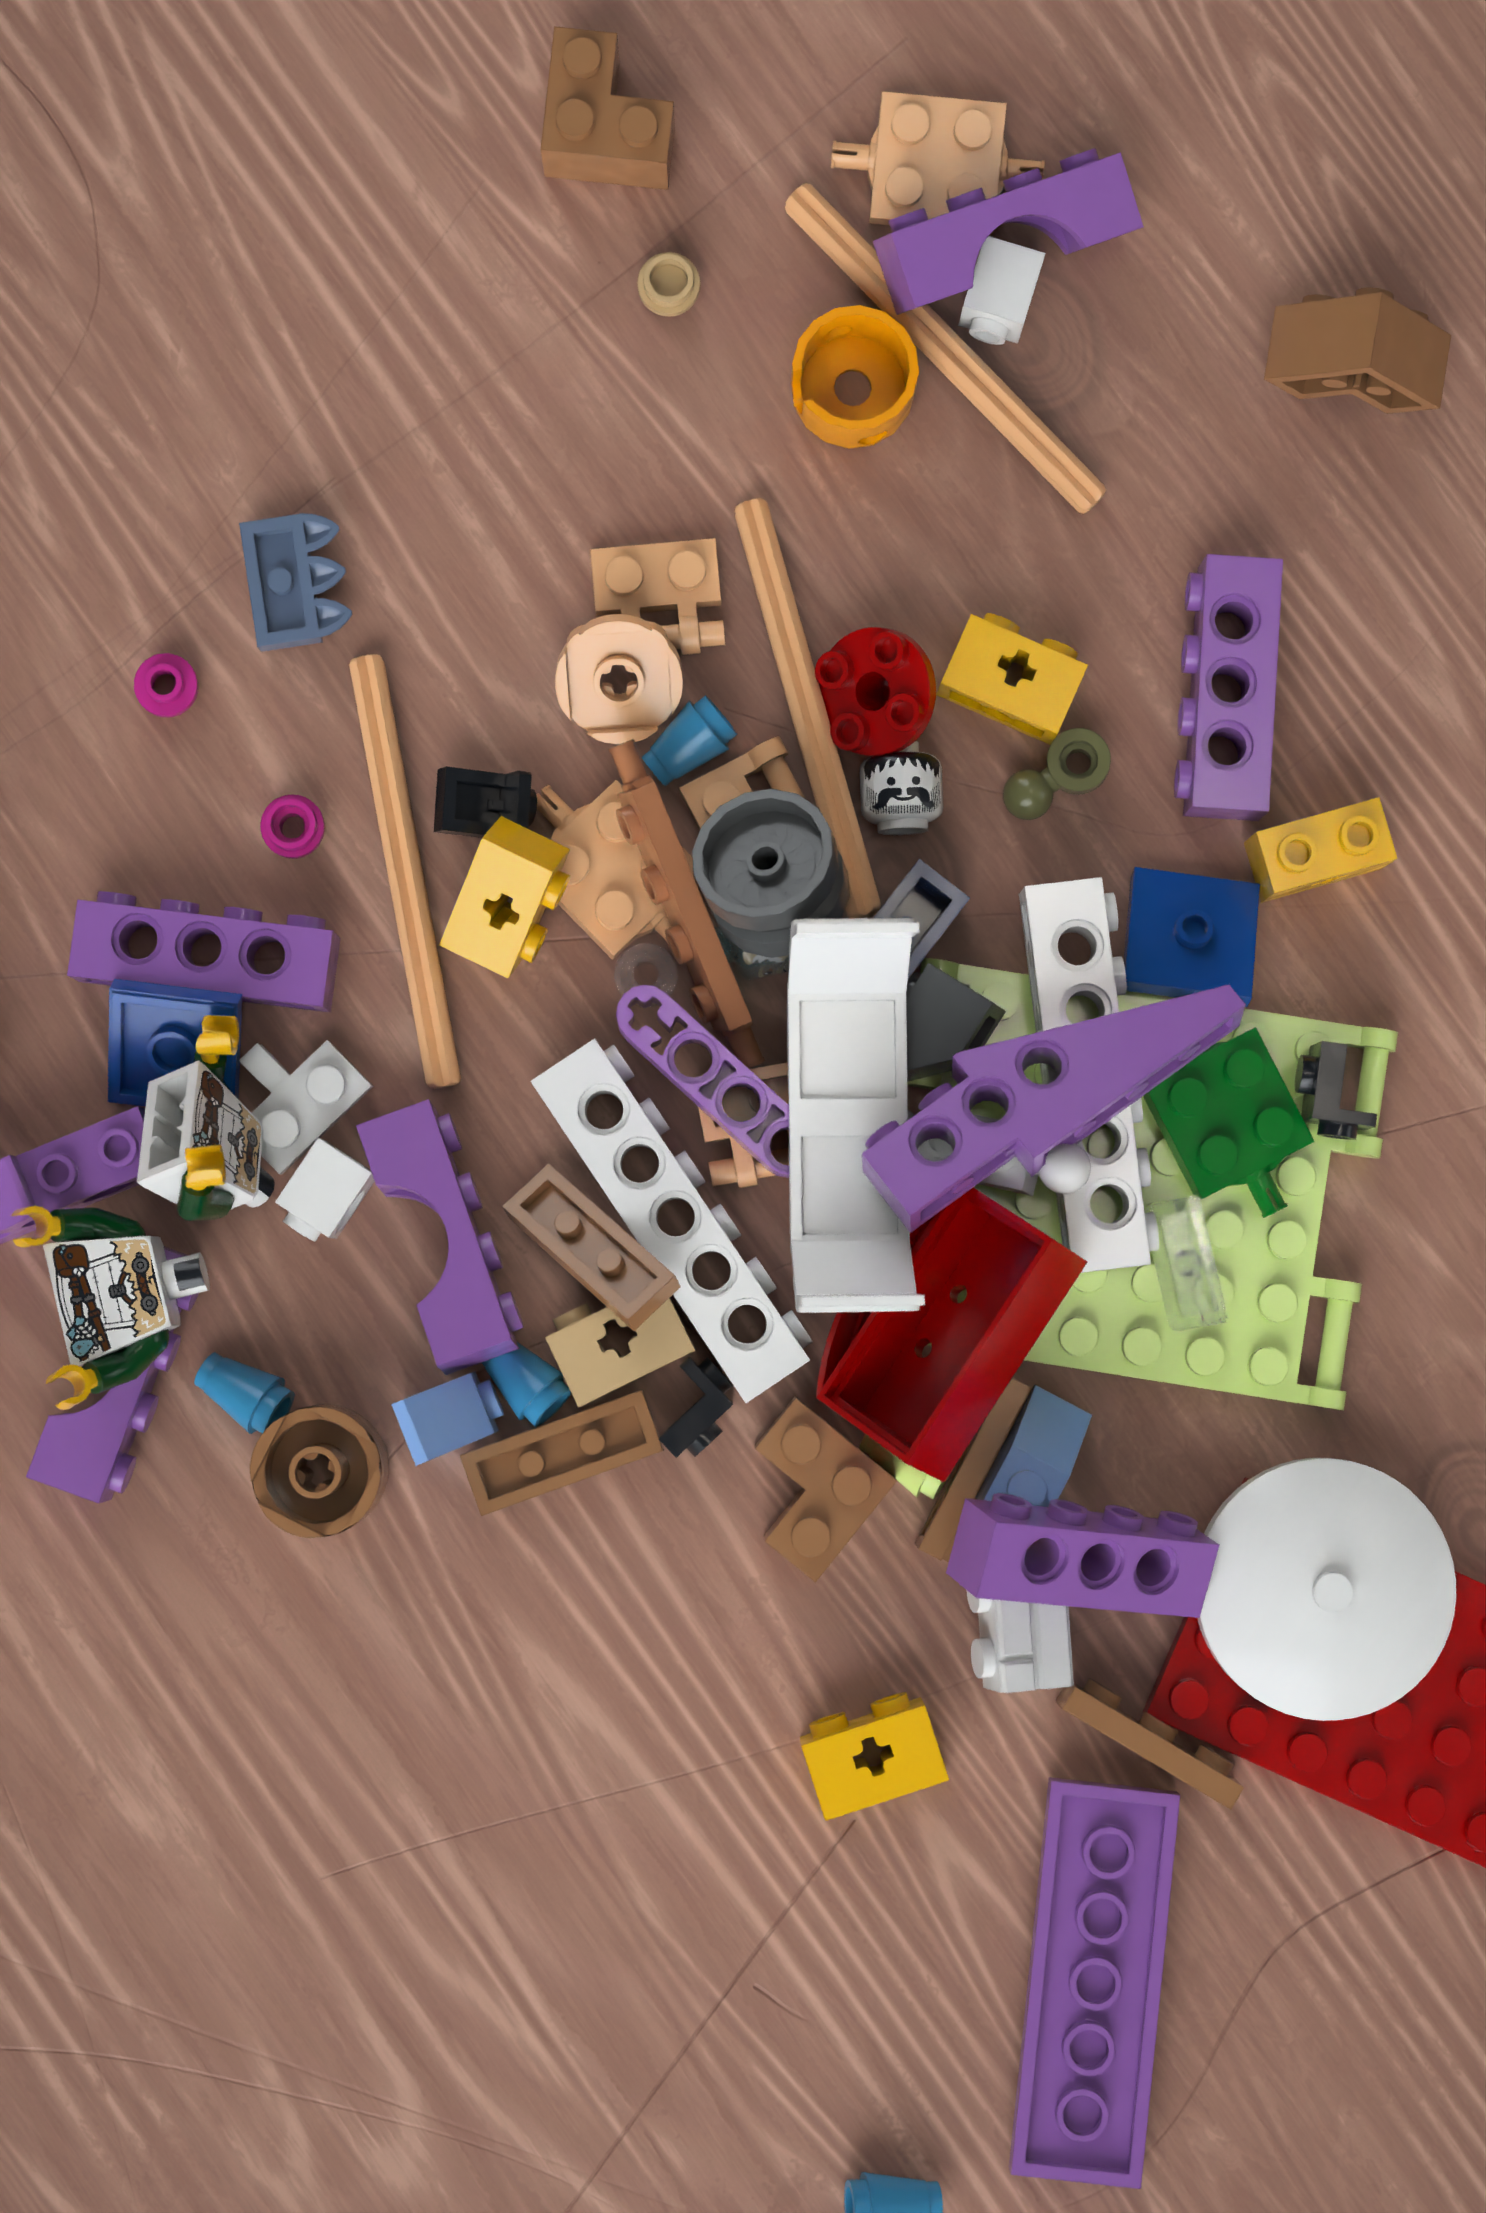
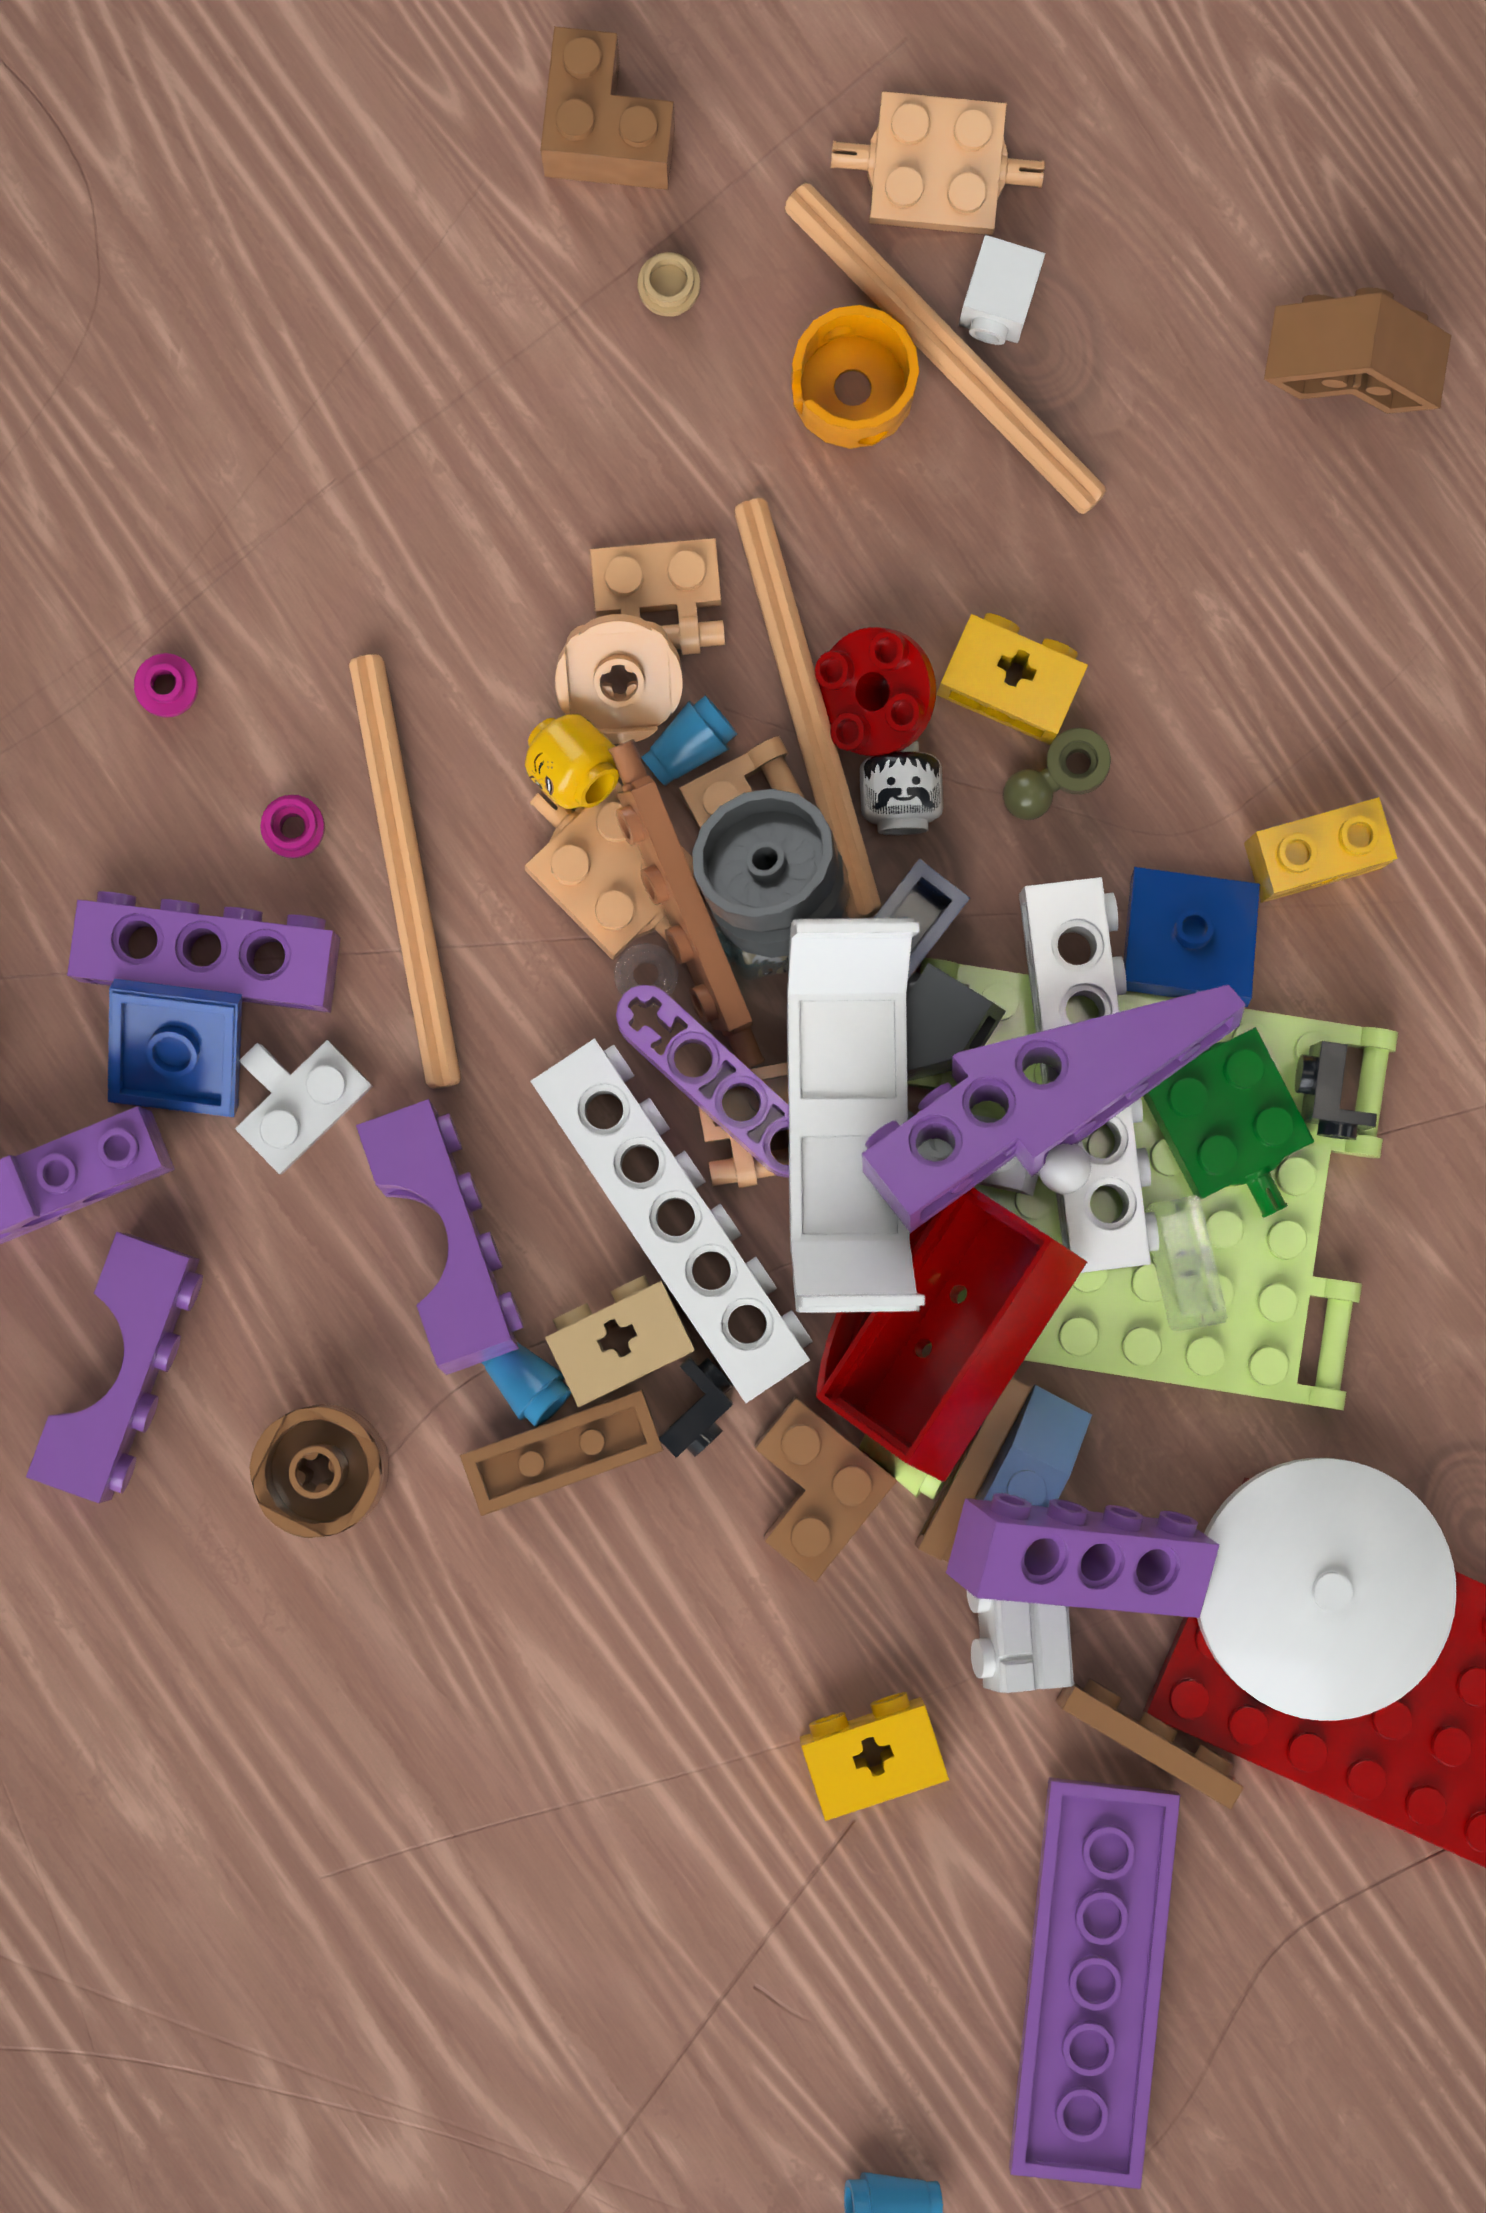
torso [11,1206,210,1410] -> none
torso [137,1015,275,1221] -> none
dark azure cone [194,1352,295,1434] -> none
sand blue plate [239,513,352,652] -> none
white brick [275,1138,375,1242] -> none
light blue slope [391,1372,504,1466] -> none
black bracket [433,766,537,838] -> none
yellow brick [439,816,570,978] -> none
medium nougat plate [502,1163,681,1331] -> none
medium lavender arch [873,148,1144,315] -> none
medium lavender brick [1174,554,1283,821] -> none
none -> yellow head [525,714,619,809]

